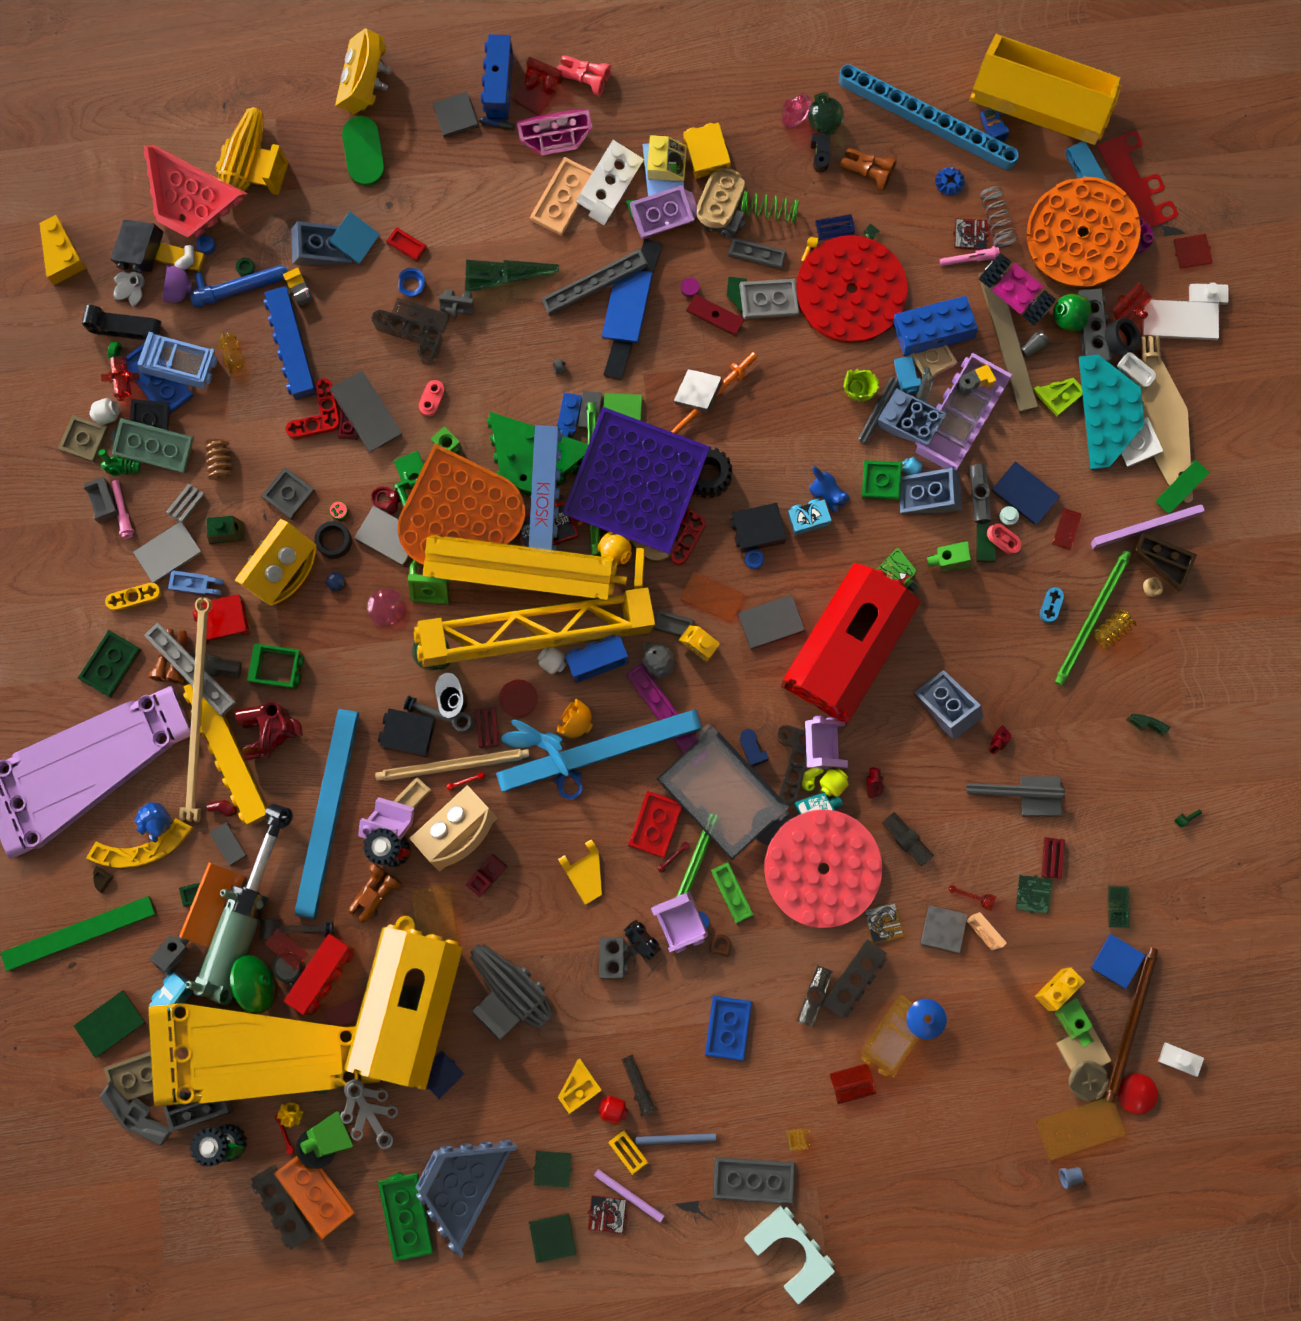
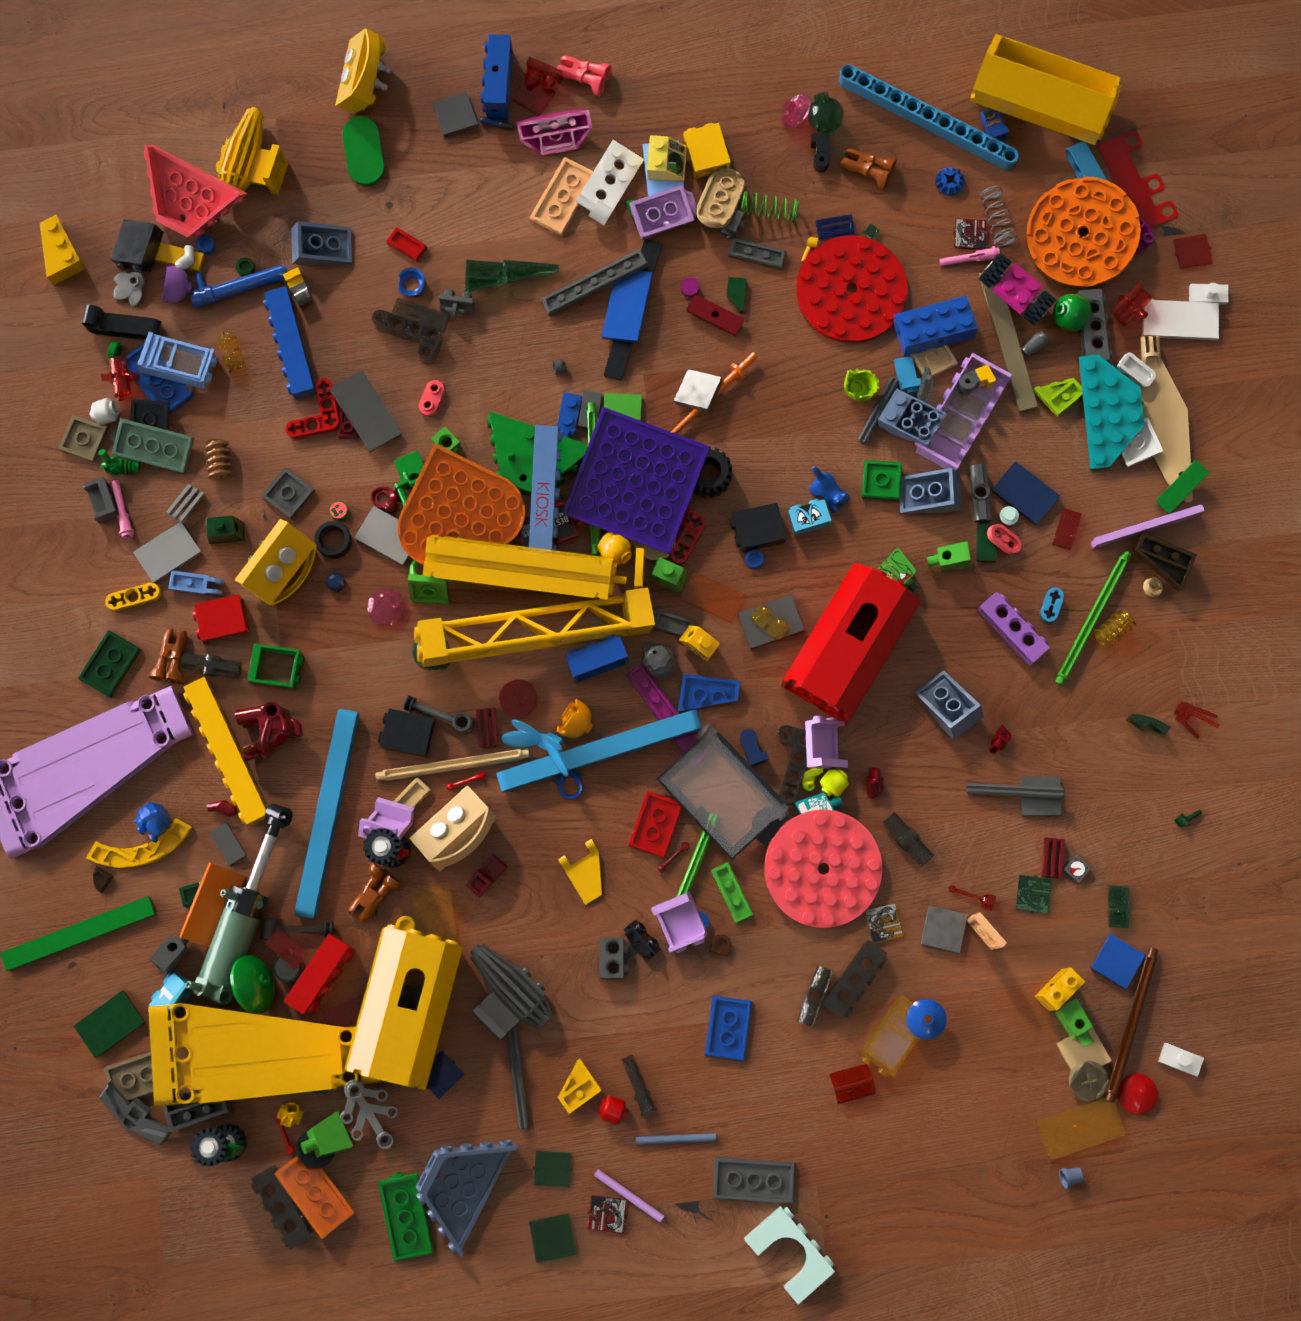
light grey tile [144,622,237,716] -> none
tan hinge [179,597,212,822] -> none
dark azure tile [328,212,380,264] -> none
piece [435,673,468,718] -> none
white head [537,647,567,674] -> none
yellow tile [608,1130,648,1175] -> none
light grey tile [739,279,799,319] -> none
clear yellow tile [786,1128,812,1151] -> none
medium azure piece [902,457,922,475] -> none
black tyre [1105,318,1141,356] -> none
none -> dark grey axle [506,1025,530,1129]
none -> bright green torso [648,558,689,594]
none -> blue wing [678,674,740,712]
none -> clear yellow hinge [750,605,790,640]
none -> medium lavender brick [977,592,1050,666]
none -> tile [1063,855,1091,883]
none -> clear red plant [1173,700,1220,739]

